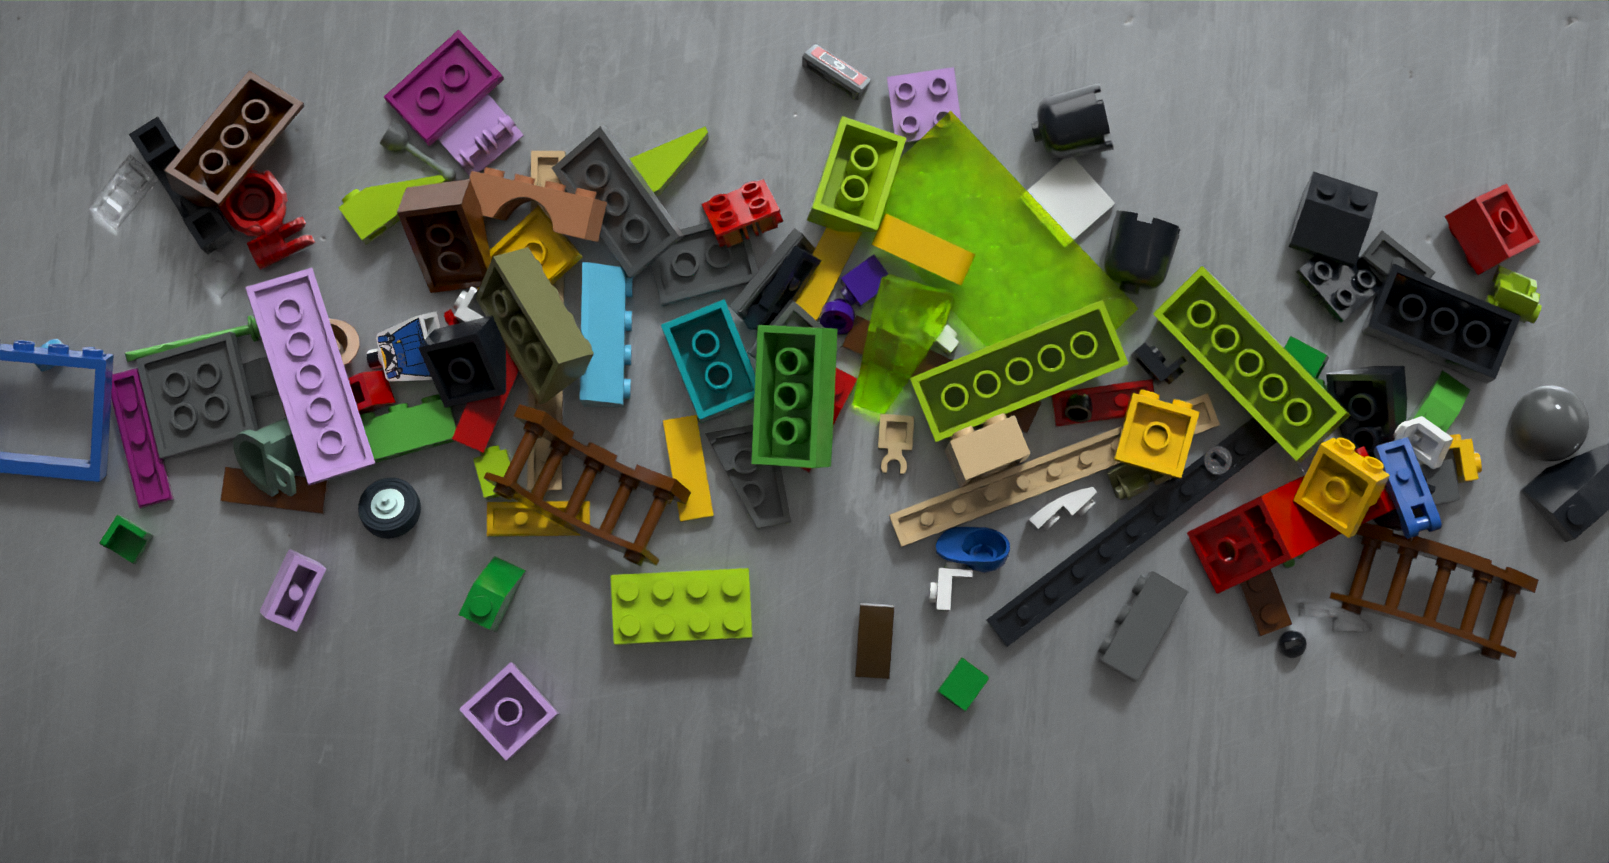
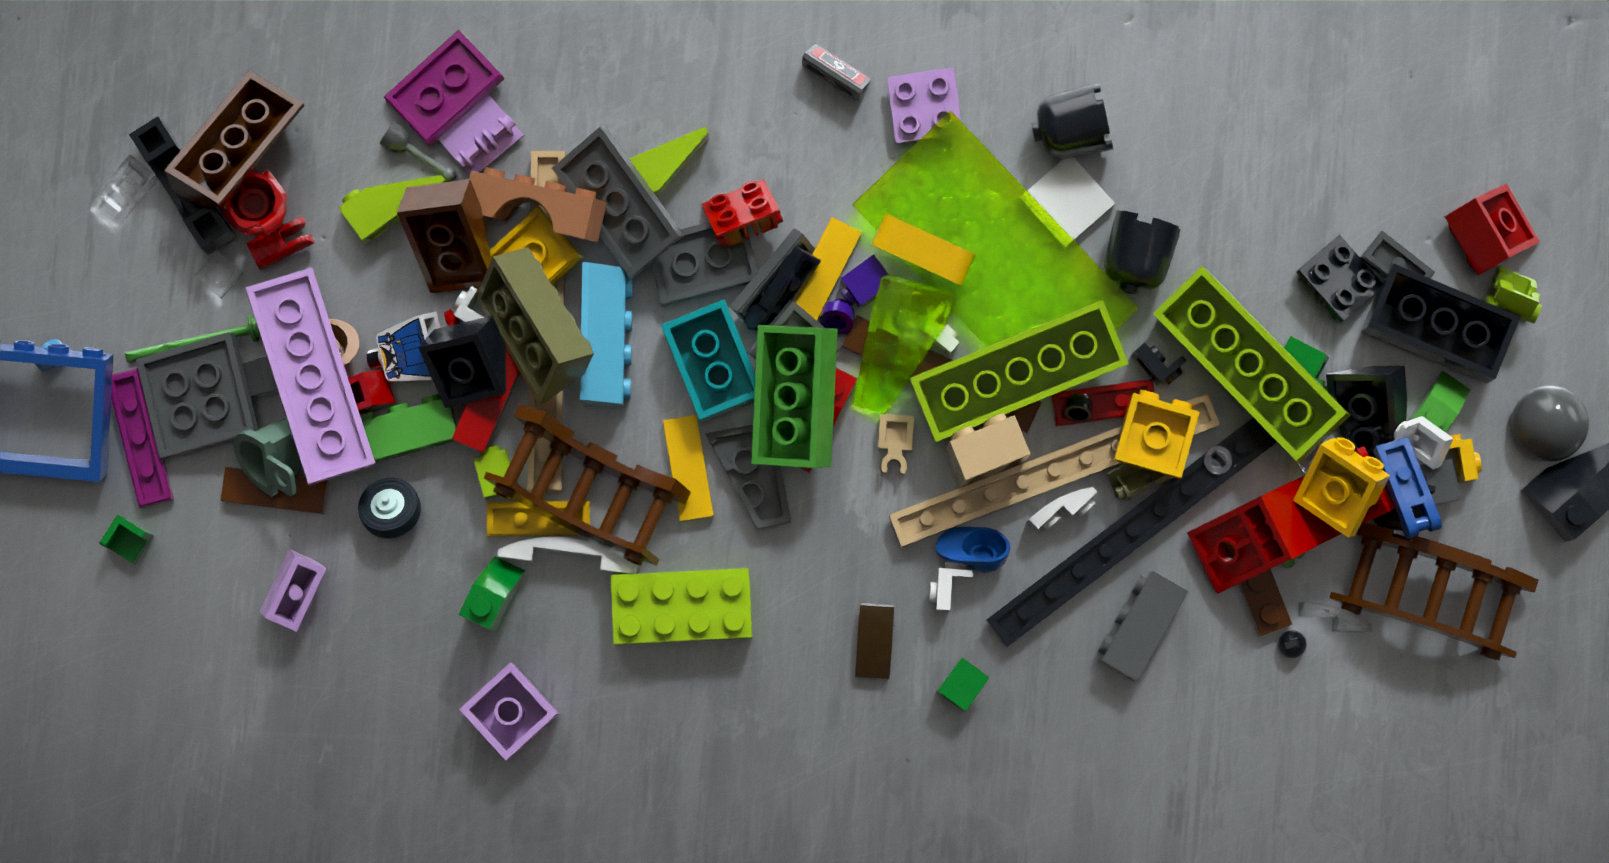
lime slope [806,116,906,232] -> none
black slope [1288,171,1378,268] -> none
none -> white slope [497,537,637,574]

